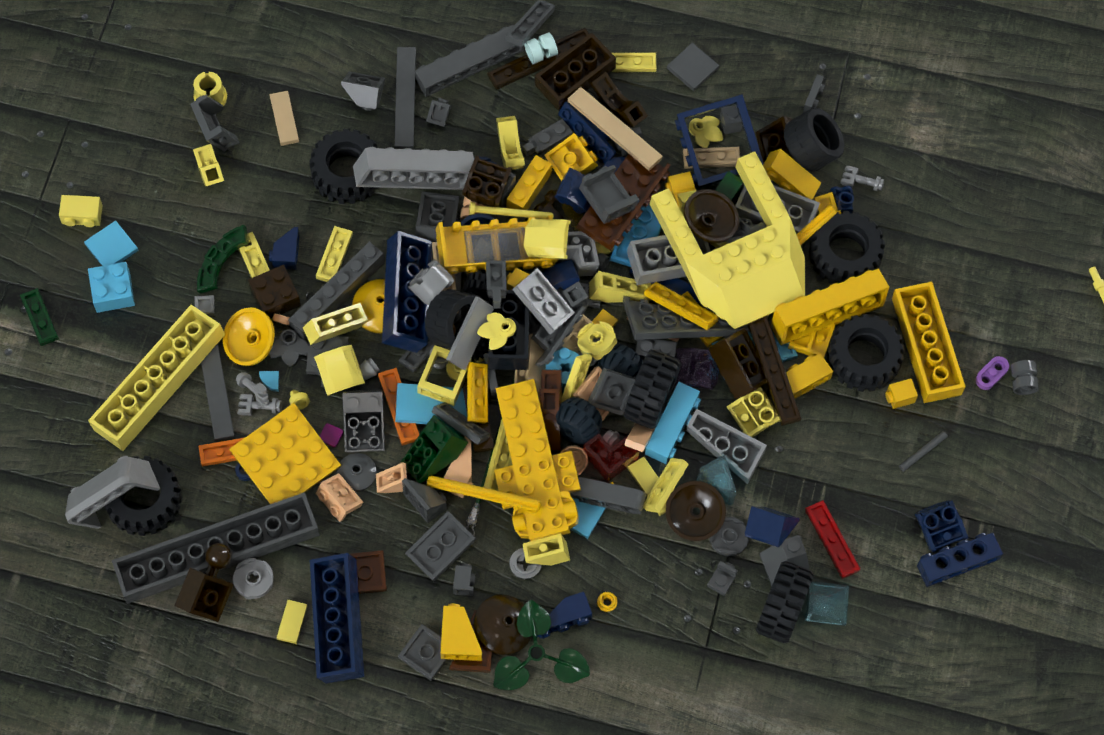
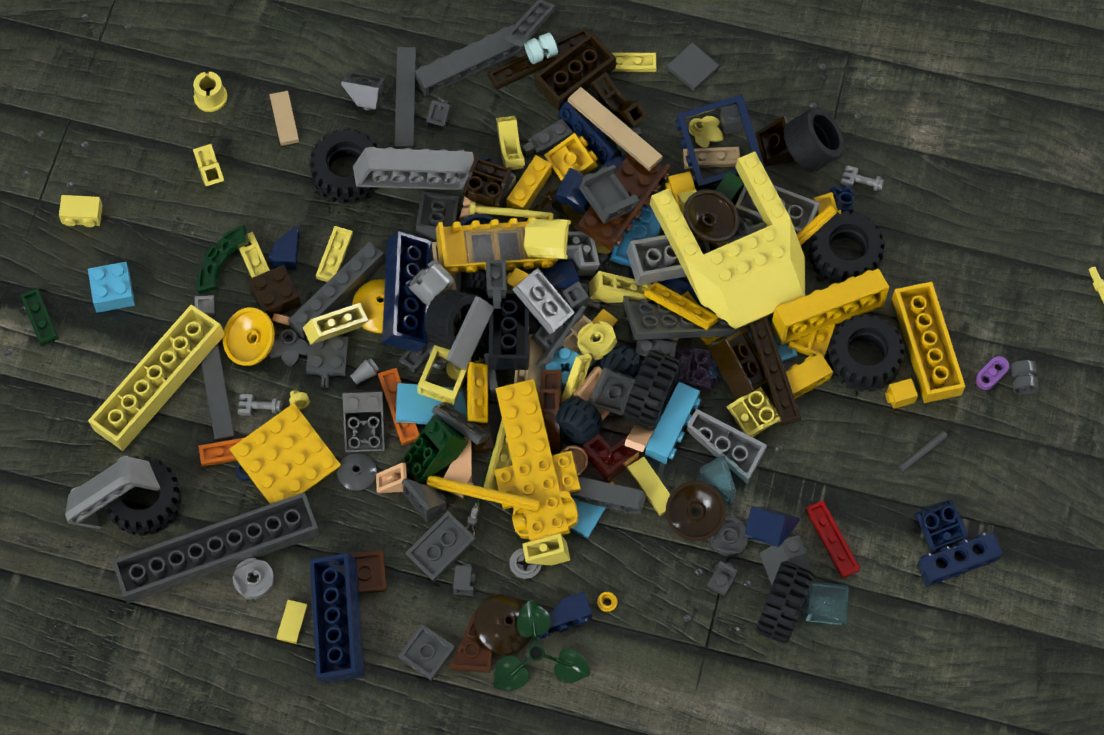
medium azure tile [84,221,139,266] -> none
dark brown brick [174,543,234,622] -> none
dark grey panel [190,95,240,152] -> none
light grey hinge [236,372,269,406] -> none
medium azure tile [259,371,279,392] -> none
light yellow slope [314,345,365,396] -> none
light nougat bracket [316,473,363,522] -> none
magenta piece [319,423,343,448] -> none
yellow slope [440,603,482,661] -> none
light yellow plate [477,313,516,350] -> none
light grey plate [602,430,620,449] -> none
light yellow plate [643,458,689,513] -> none
yellow brick [763,149,821,200] -> none
dark grey plate [803,74,825,113] -> none

